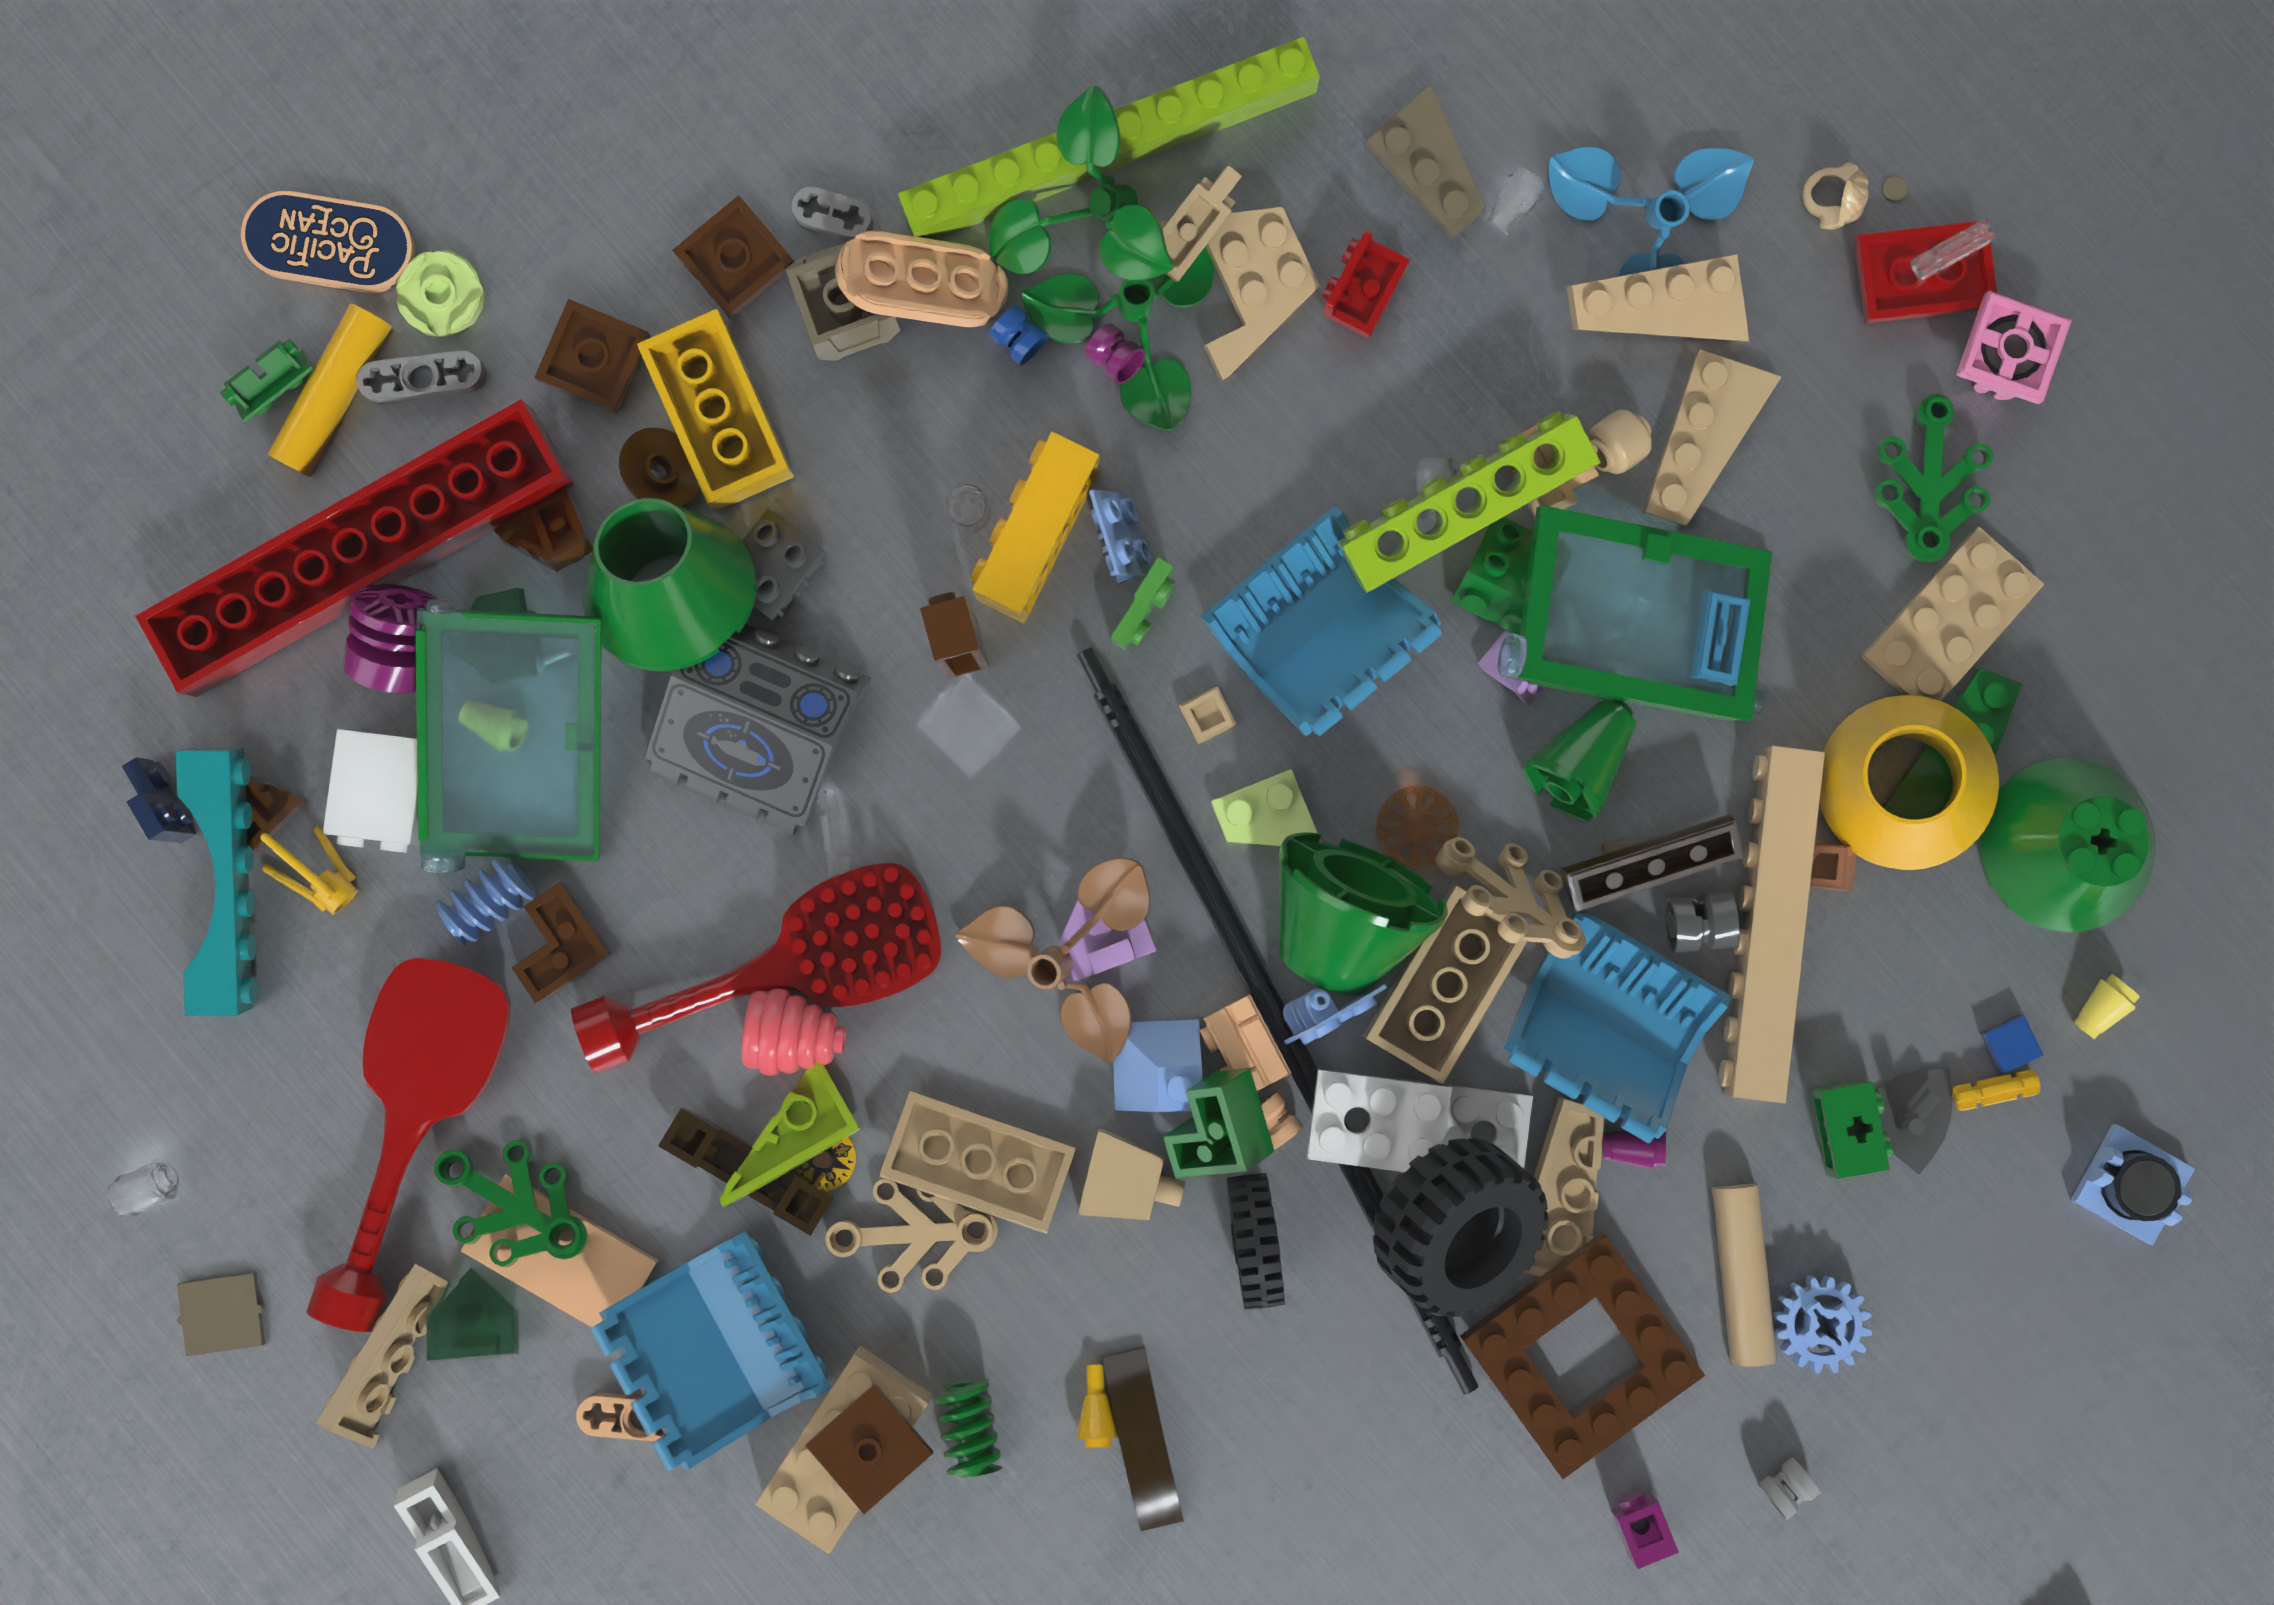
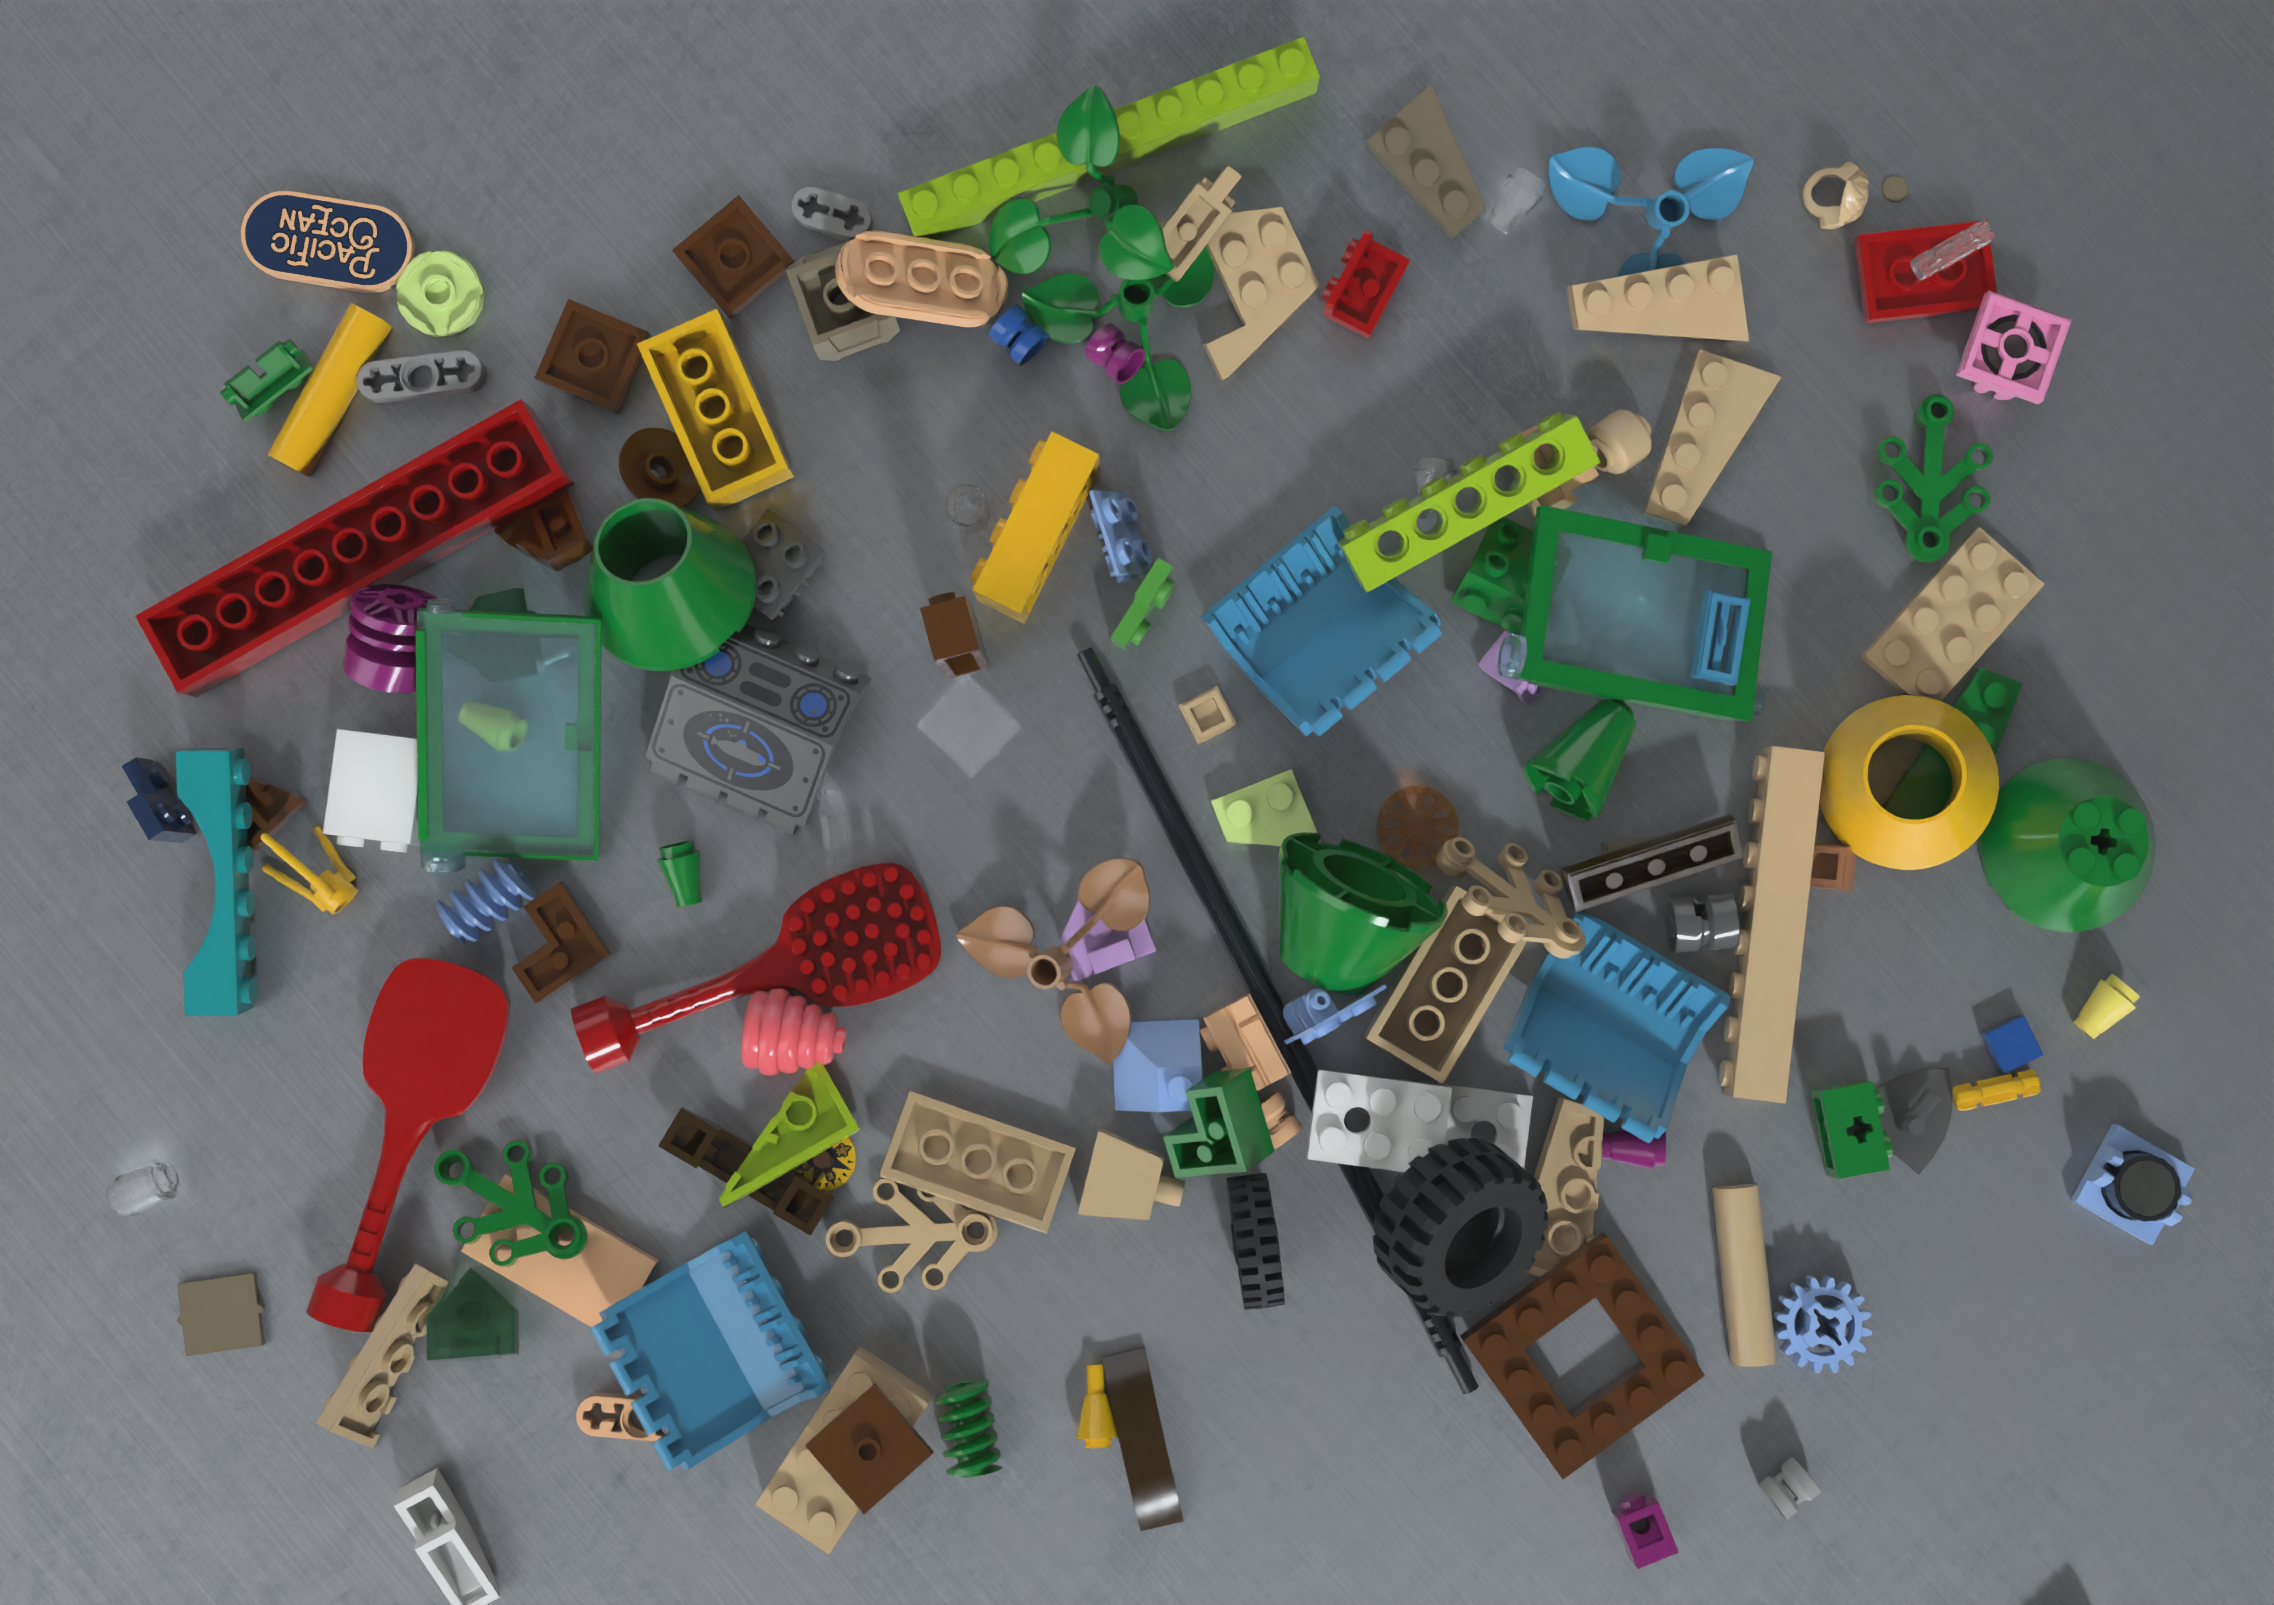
none -> green cone [657,840,702,907]

